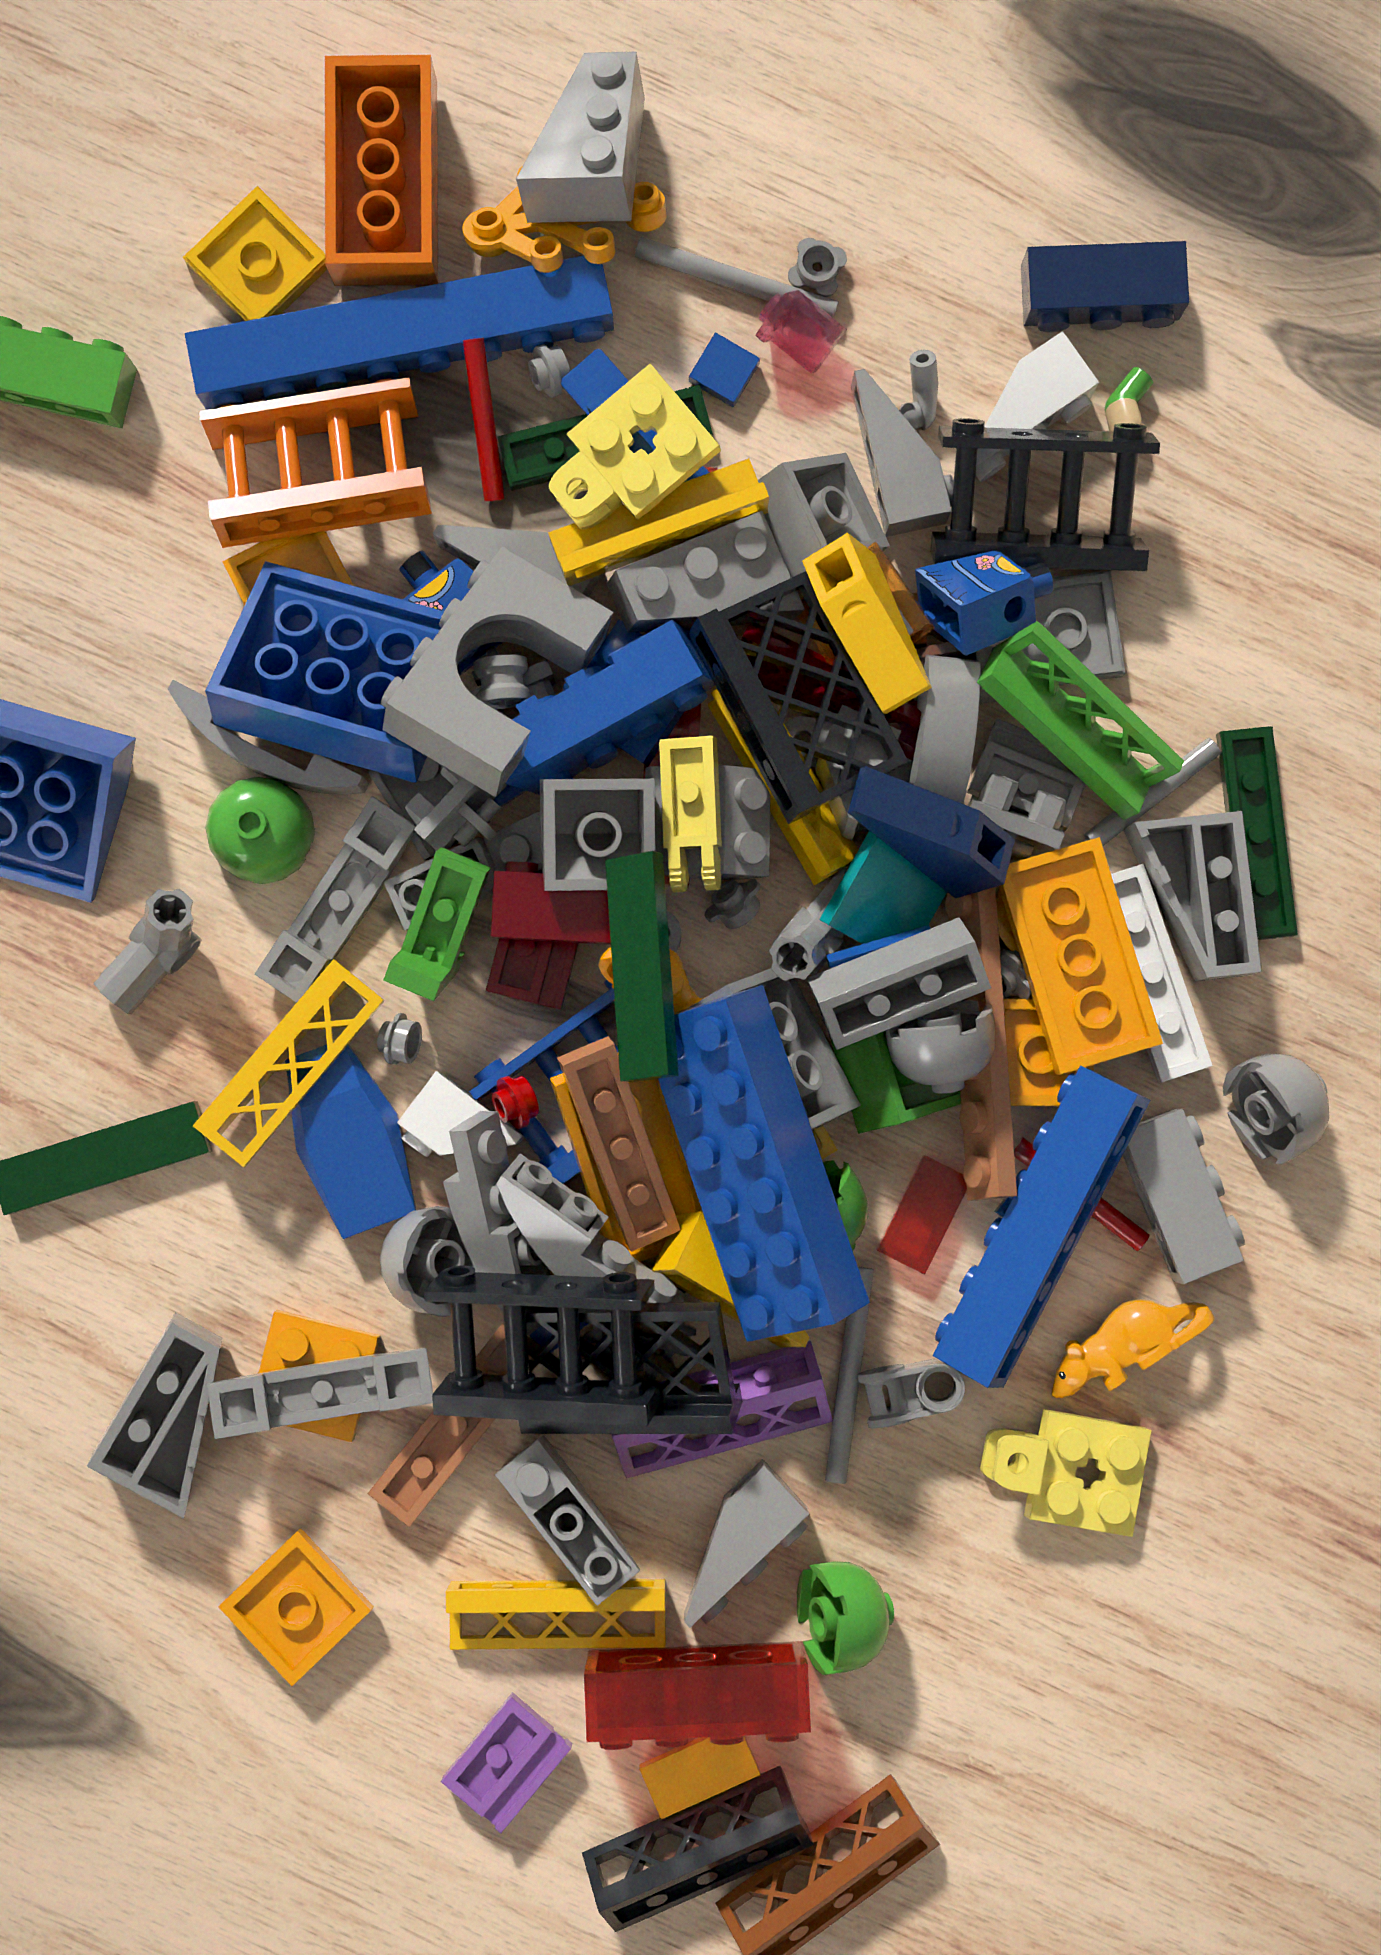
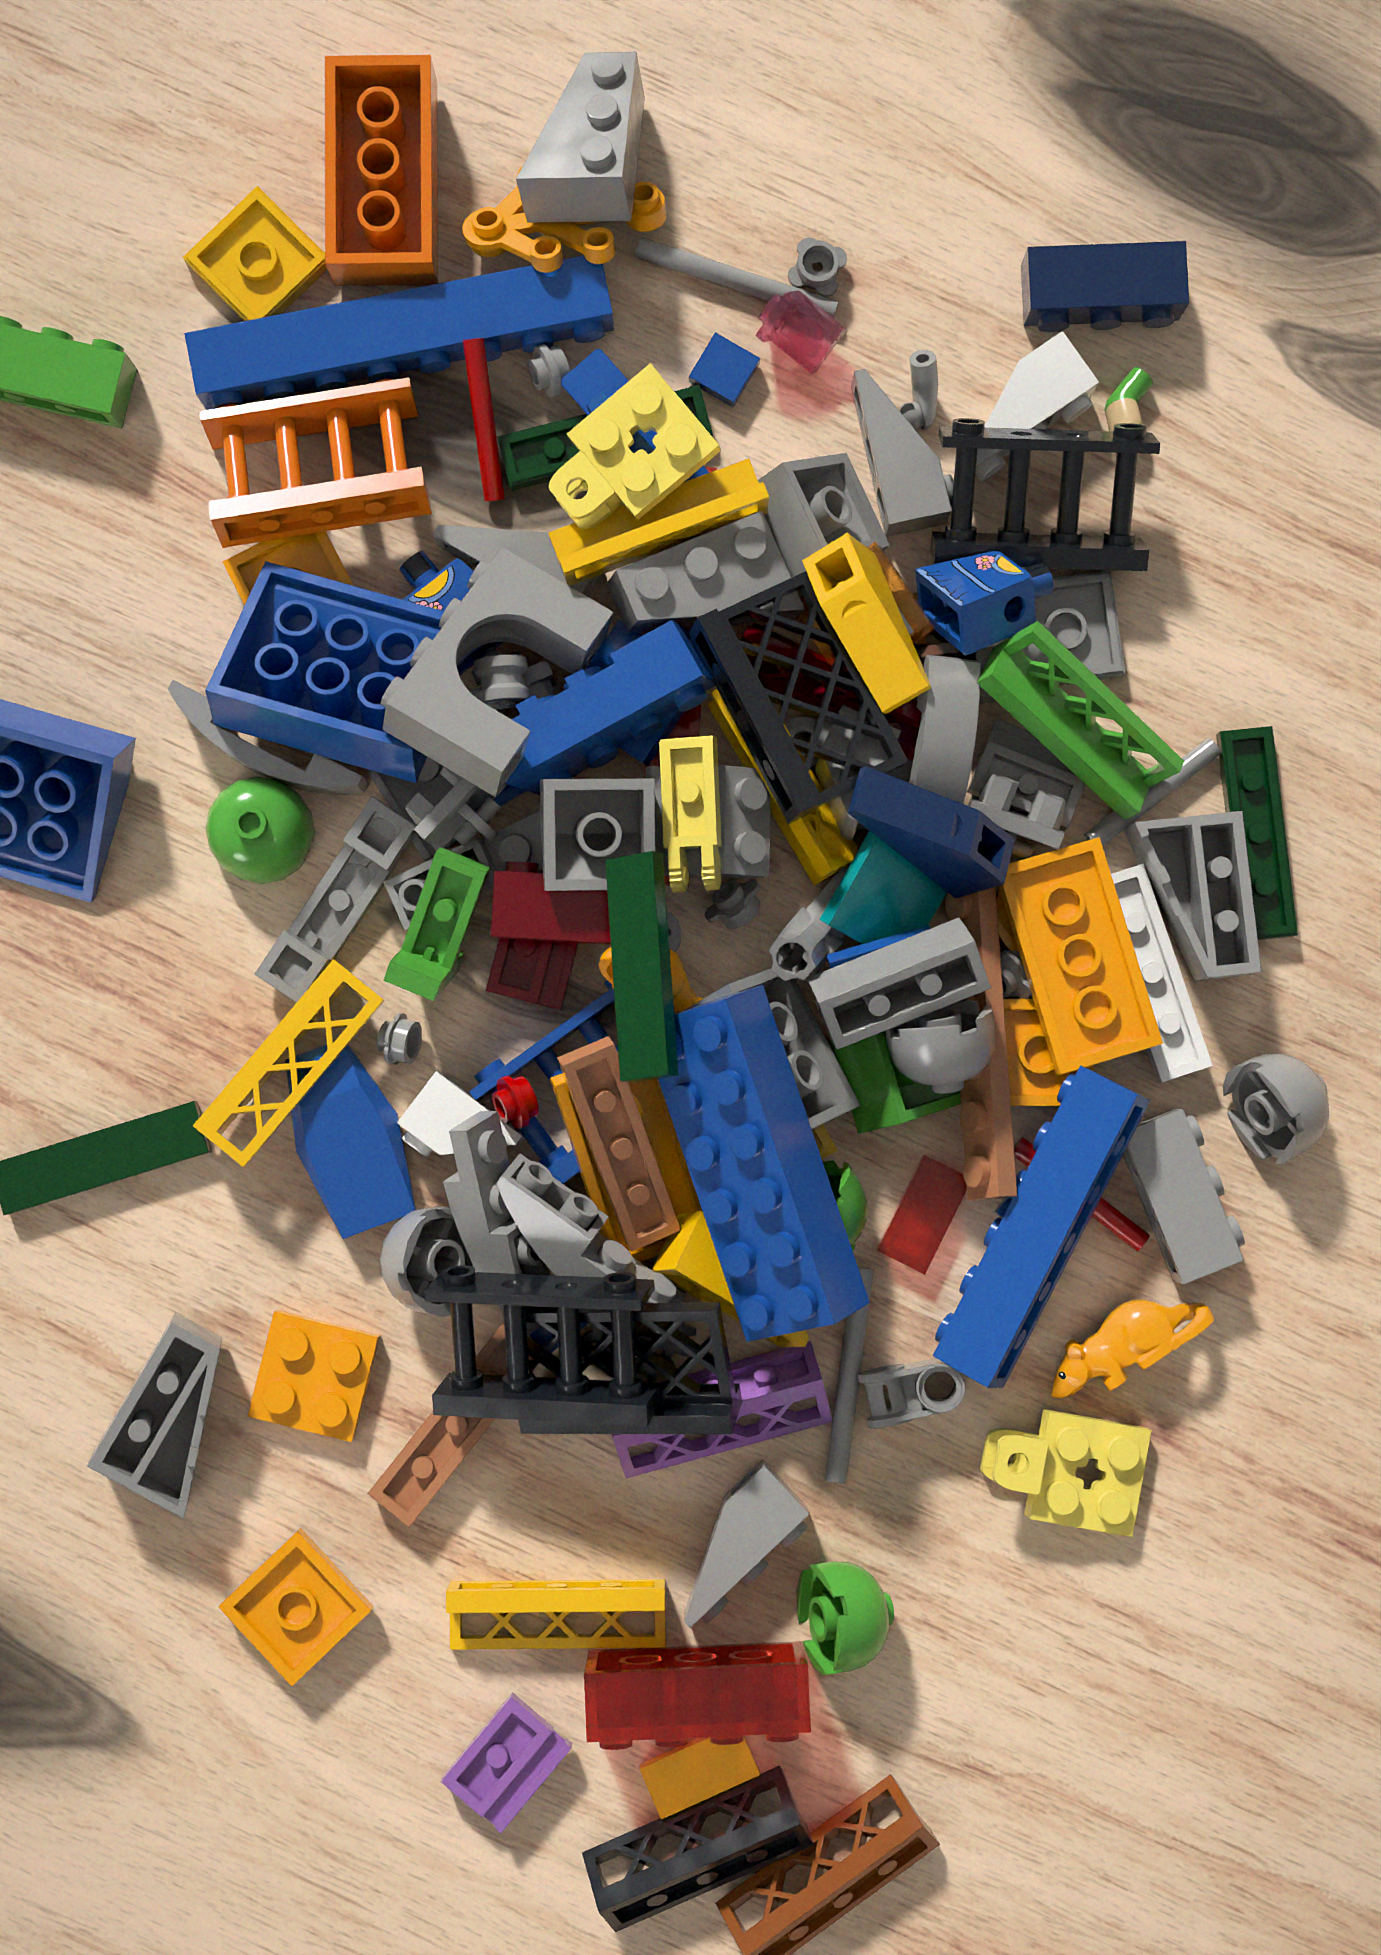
light grey piece [94,889,202,1014] -> none
light grey slope [207,1348,433,1439] -> none
light grey slope [495,1435,640,1605] -> none

